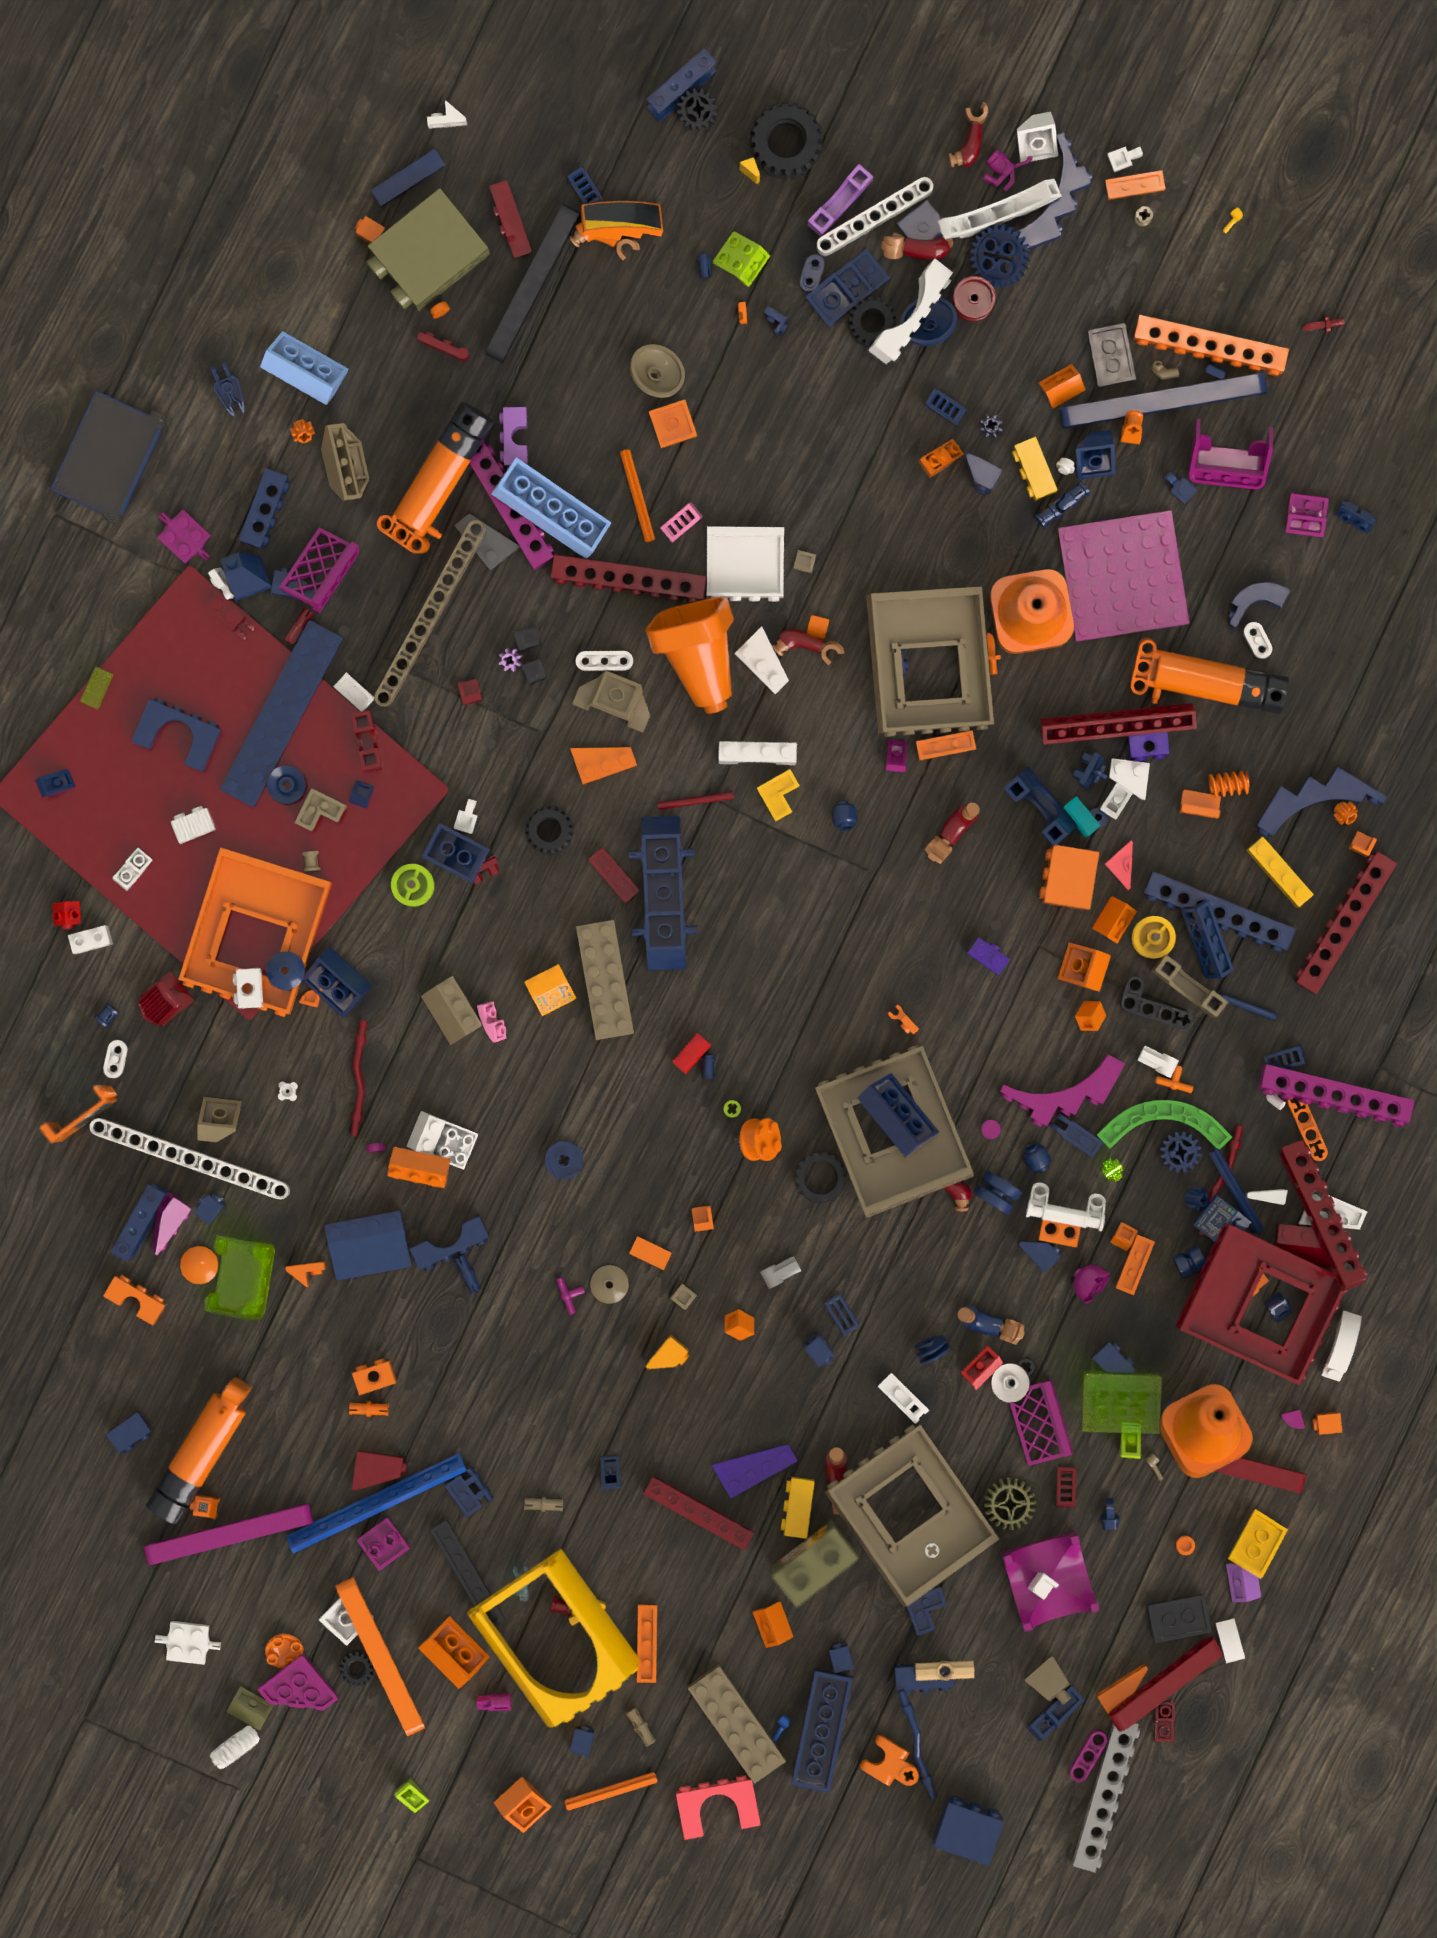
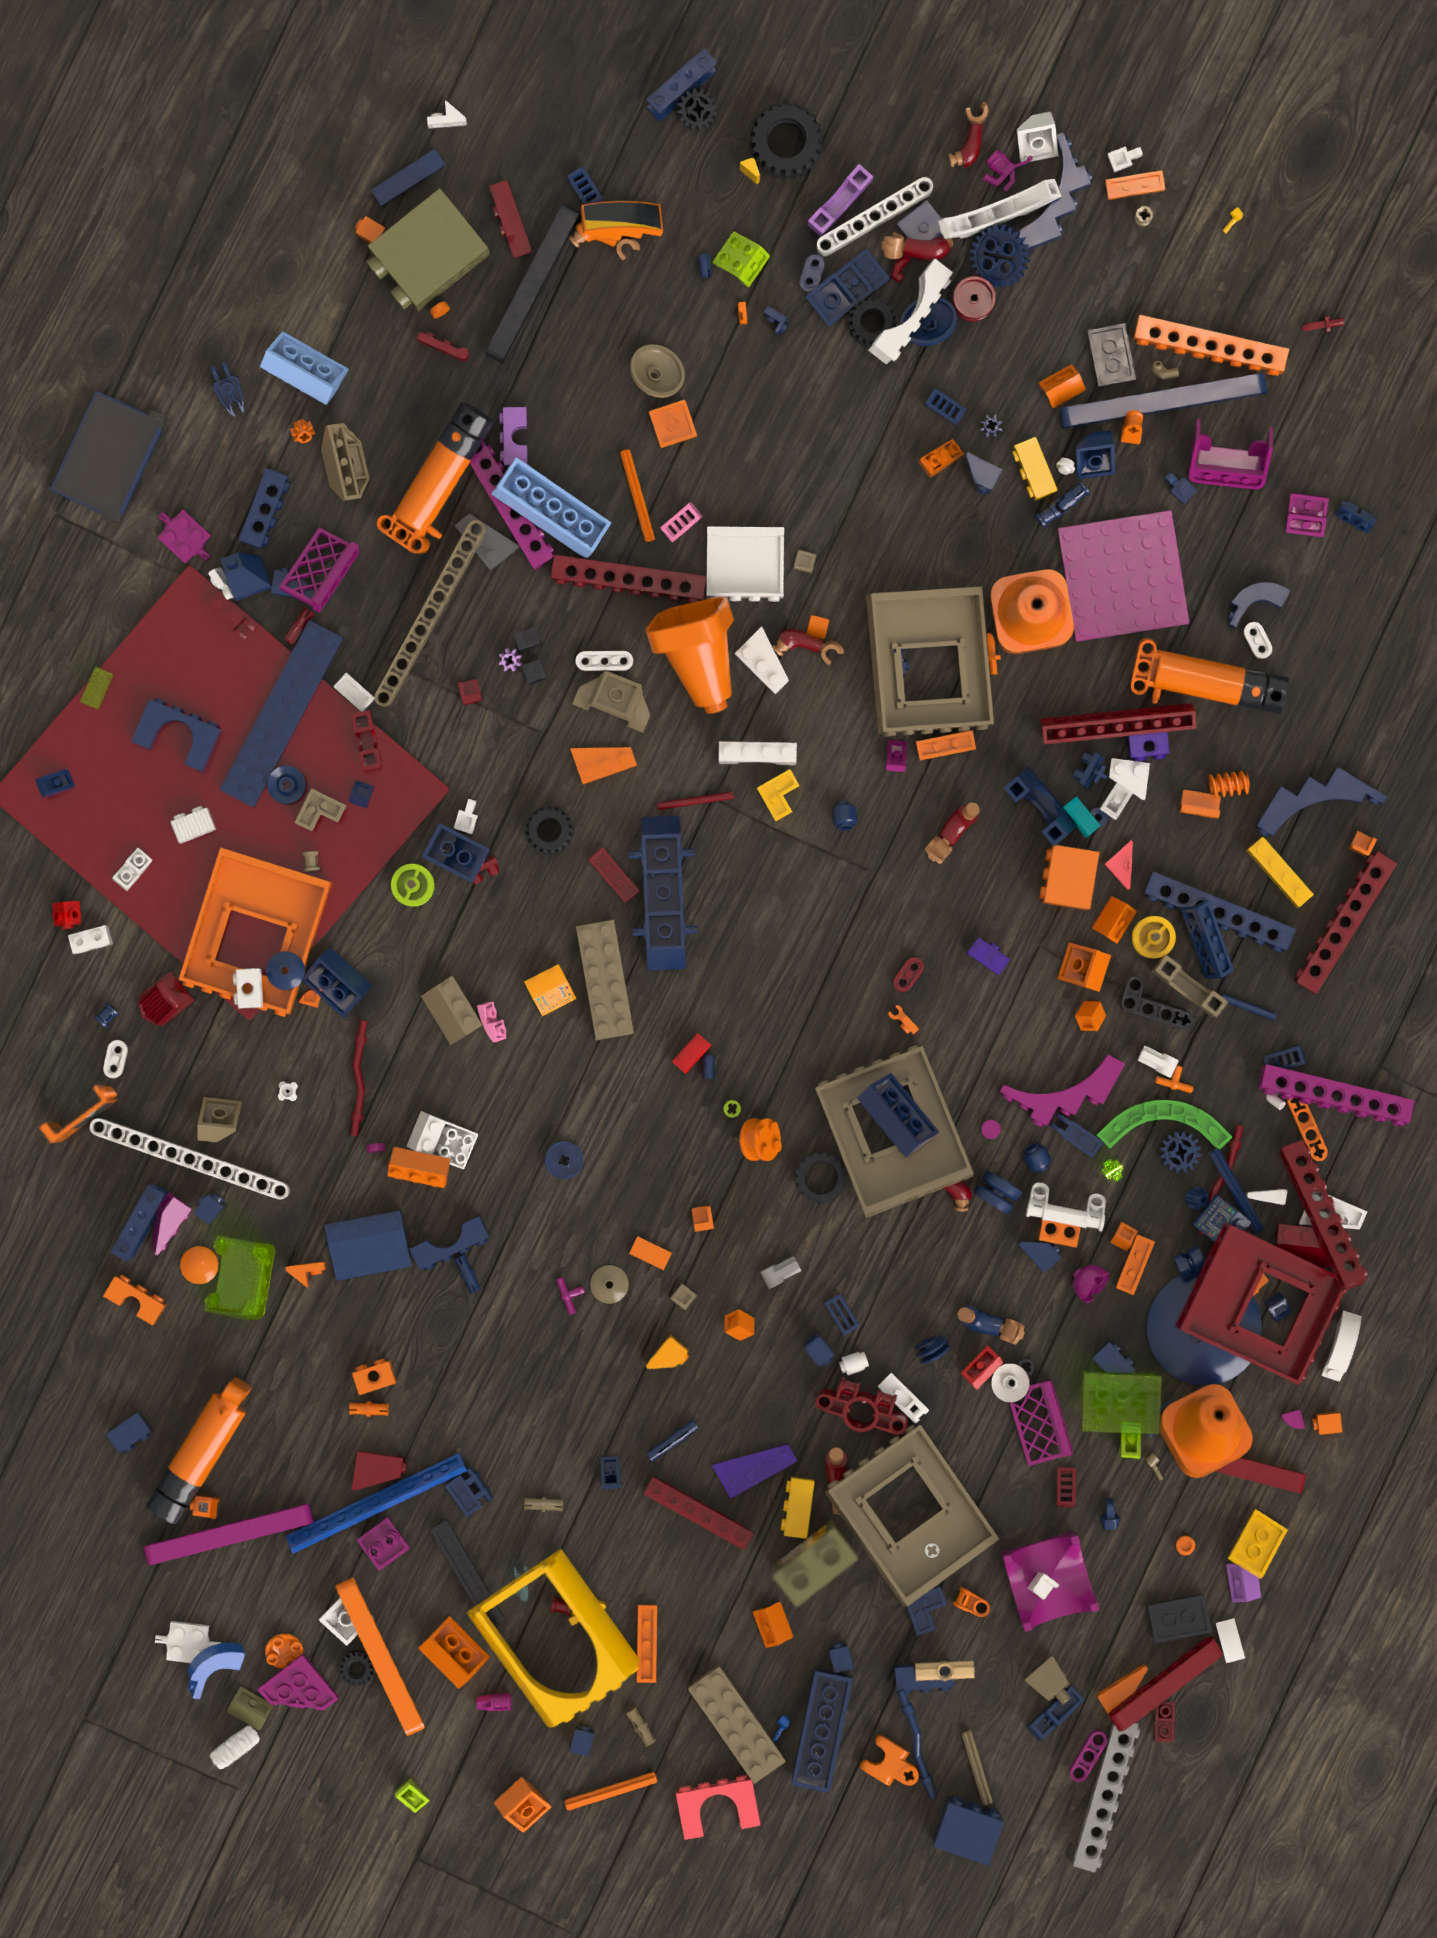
olive gear [984,1477,1036,1530] -> none
dark blue tile [1205,362,1226,379] -> none
orange gear [1333,801,1358,825] -> none
none -> arch [187,1643,245,1699]
none -> dark blue pin [646,1419,700,1462]
none -> dark red piece [816,1377,908,1435]
none -> white brick [839,1352,869,1375]
none -> dark red arm [891,254,911,283]
none -> dark red plate [893,957,924,992]
none -> orange piece [952,1586,990,1617]
none -> dark tan axle [962,1730,992,1805]
none -> dark blue dish [1146,1271,1262,1386]

